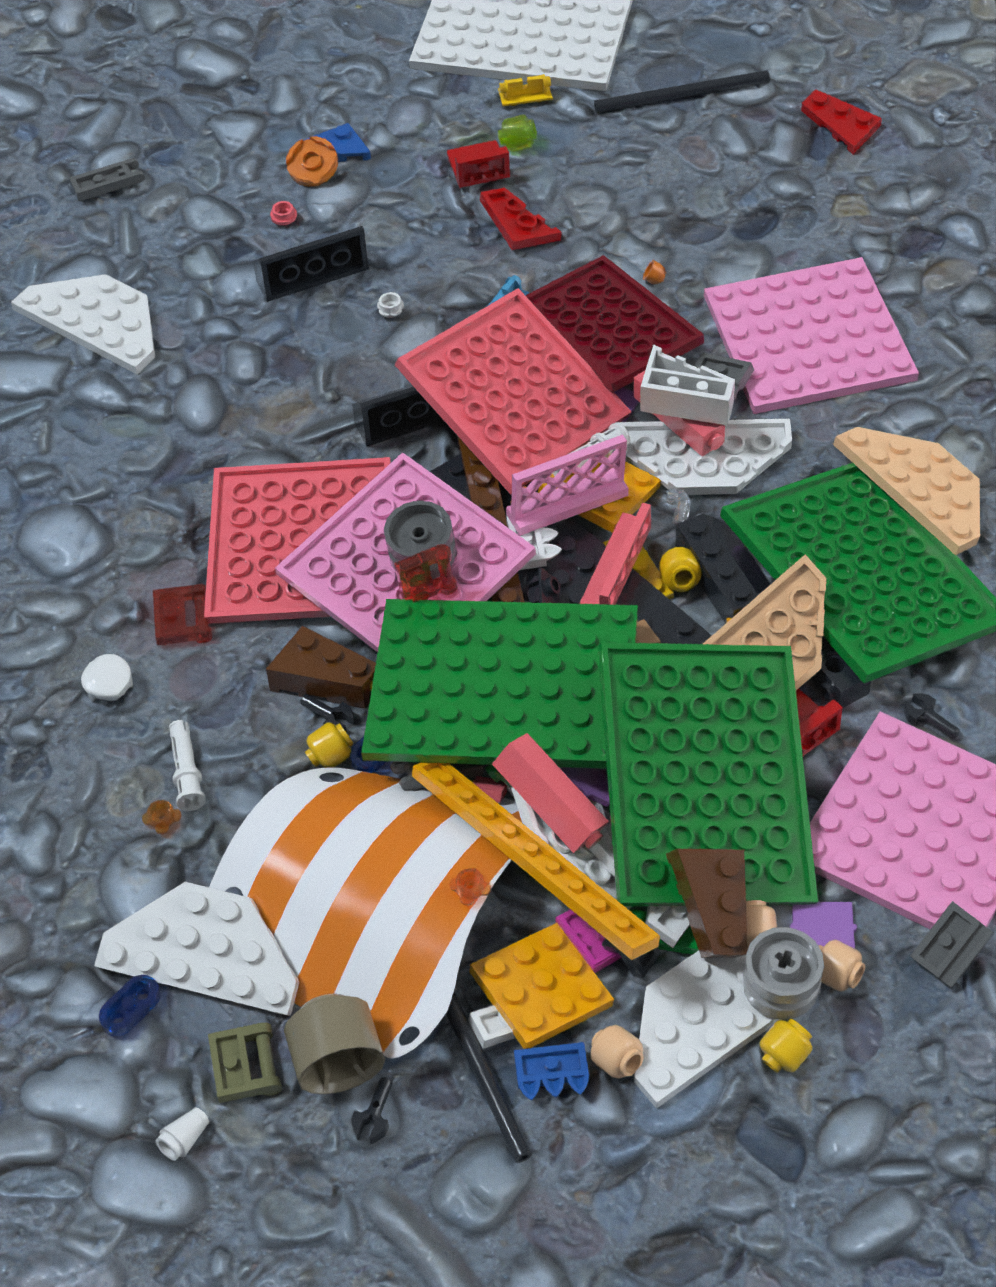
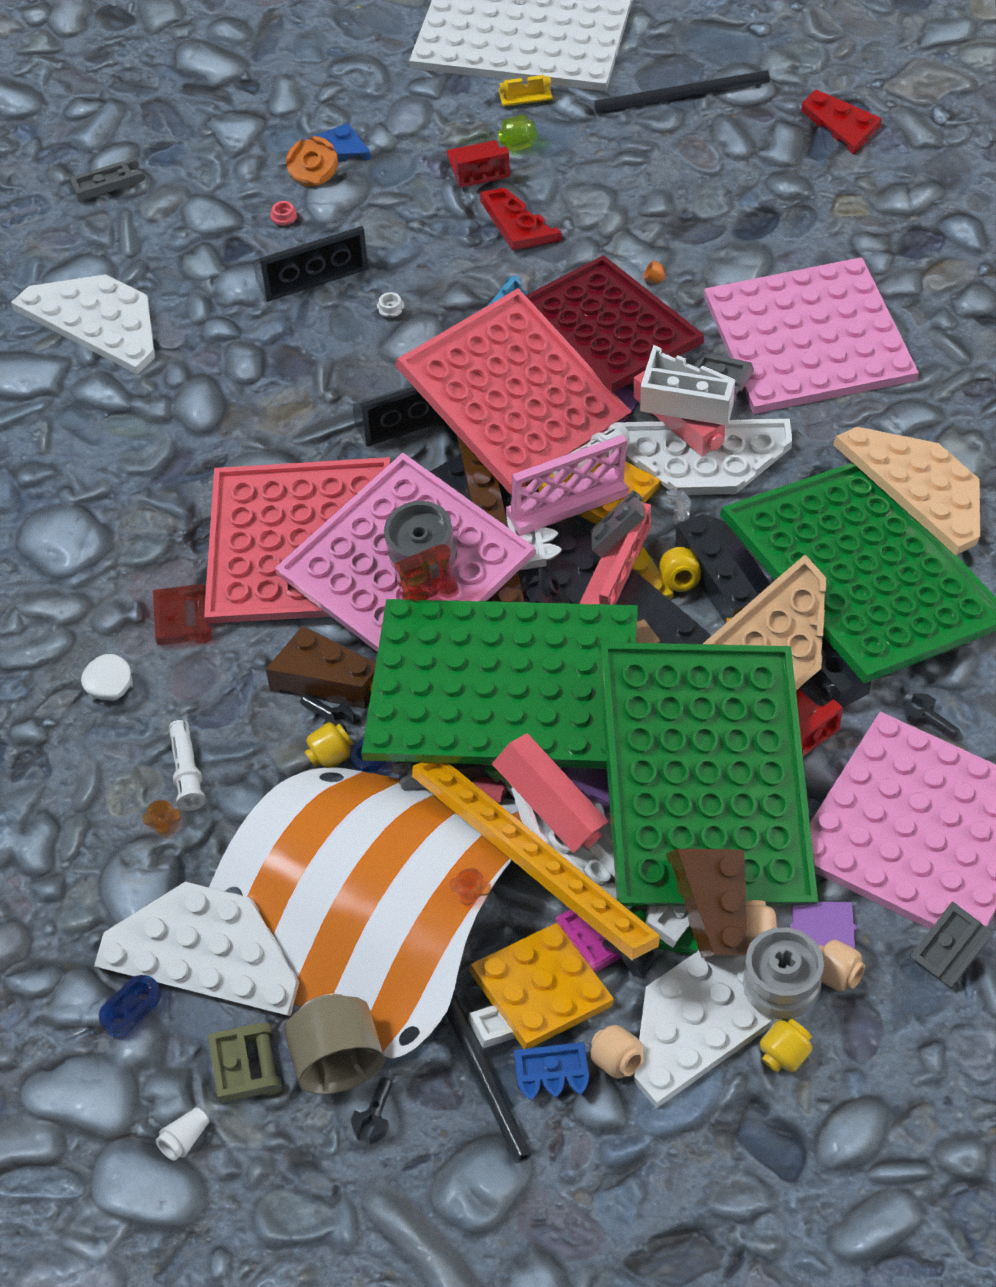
none -> dark grey plate [591,490,644,557]

